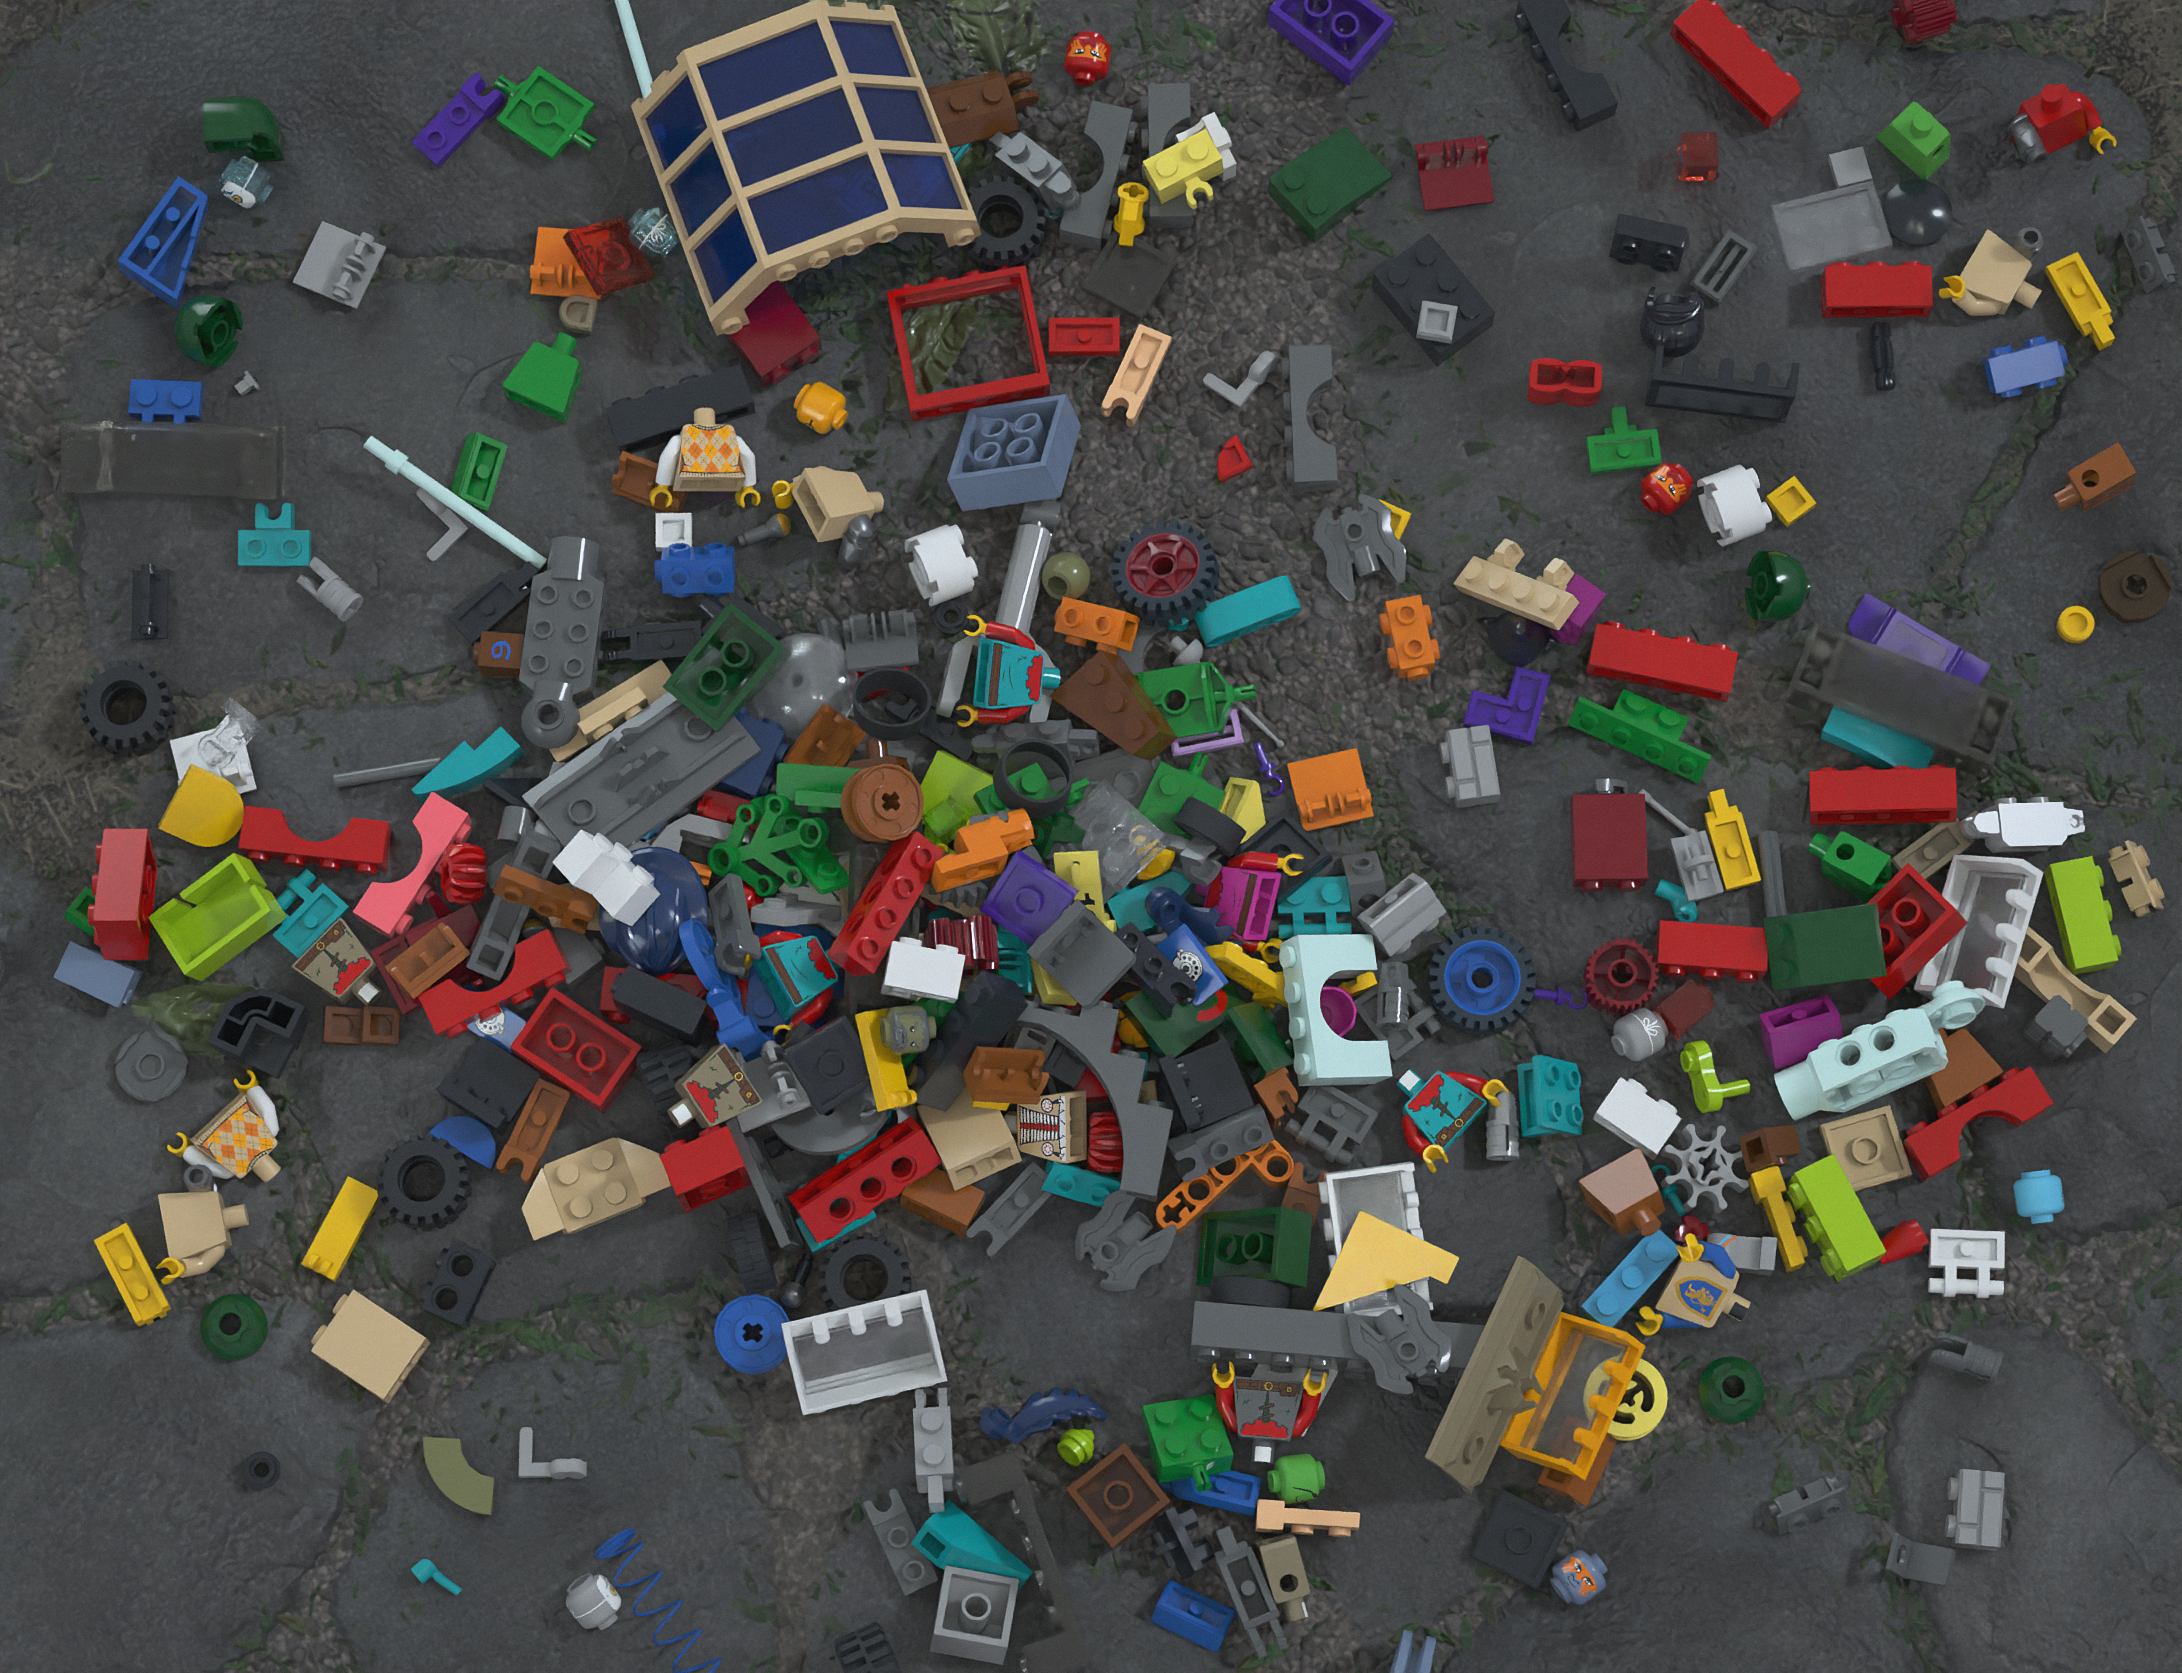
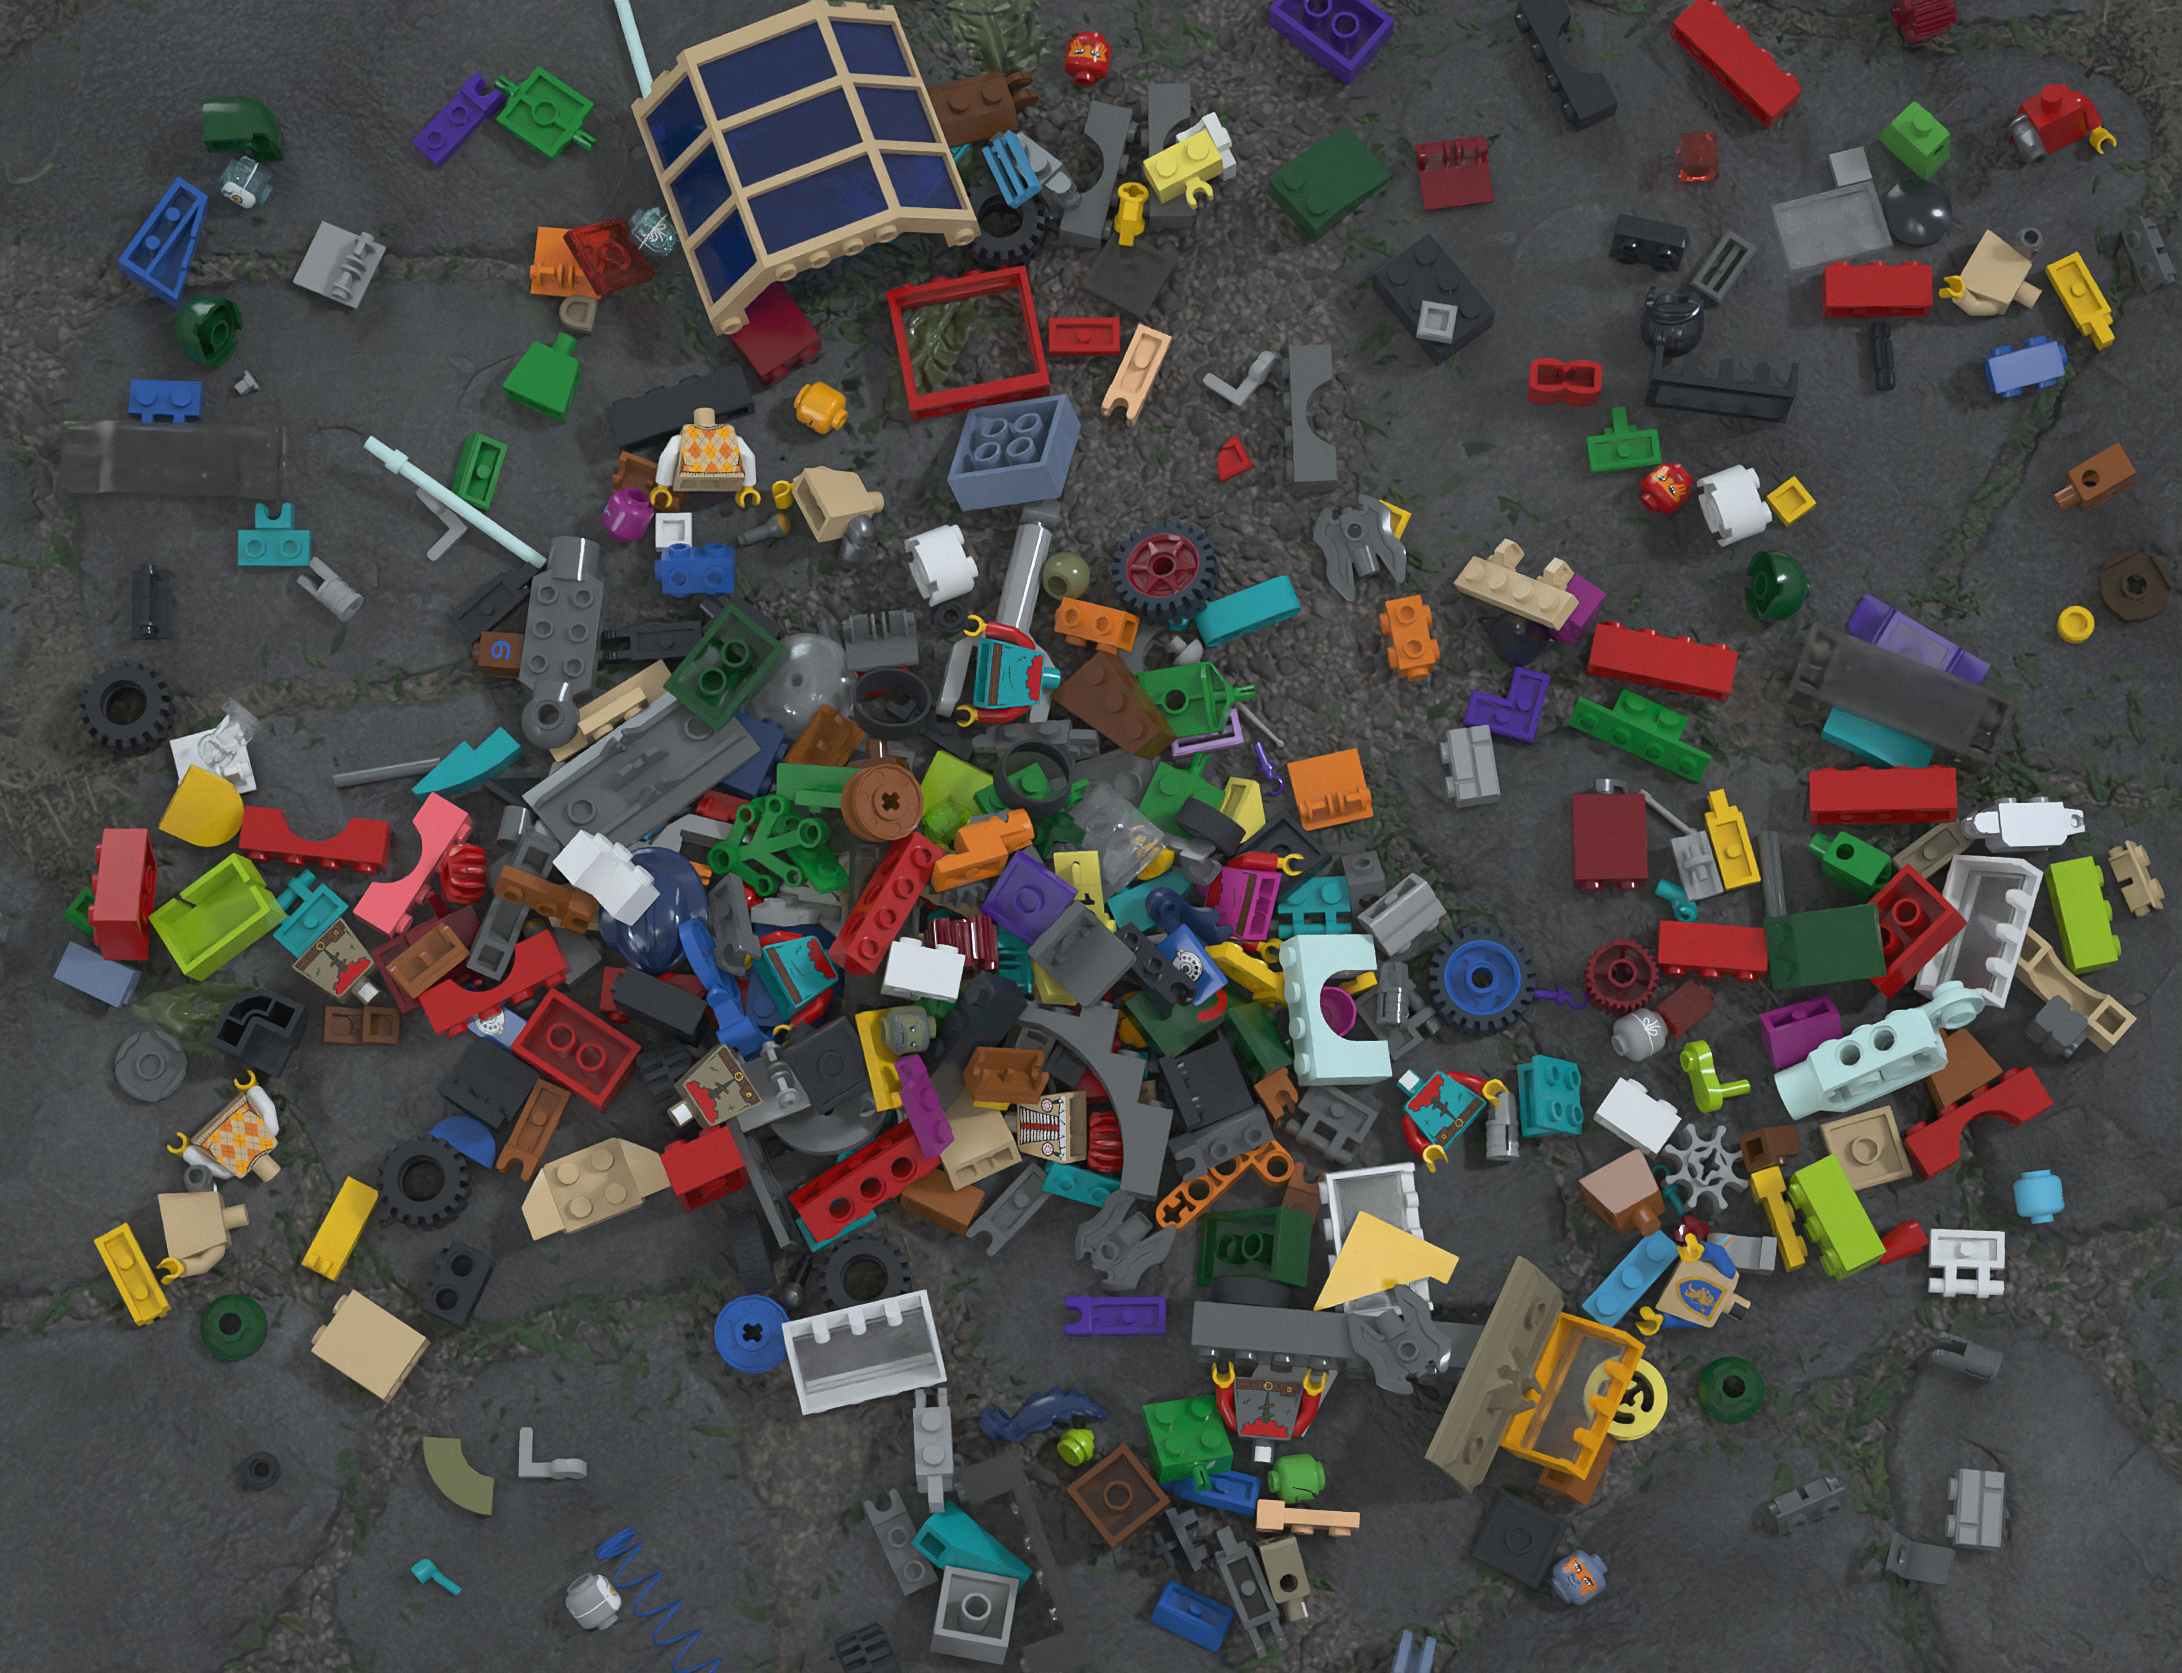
none -> magenta head [602,487,654,542]
none -> magenta hinge [894,1054,955,1158]
none -> dark azure tile [982,130,1042,209]
none -> dark purple plate [1064,1296,1166,1337]

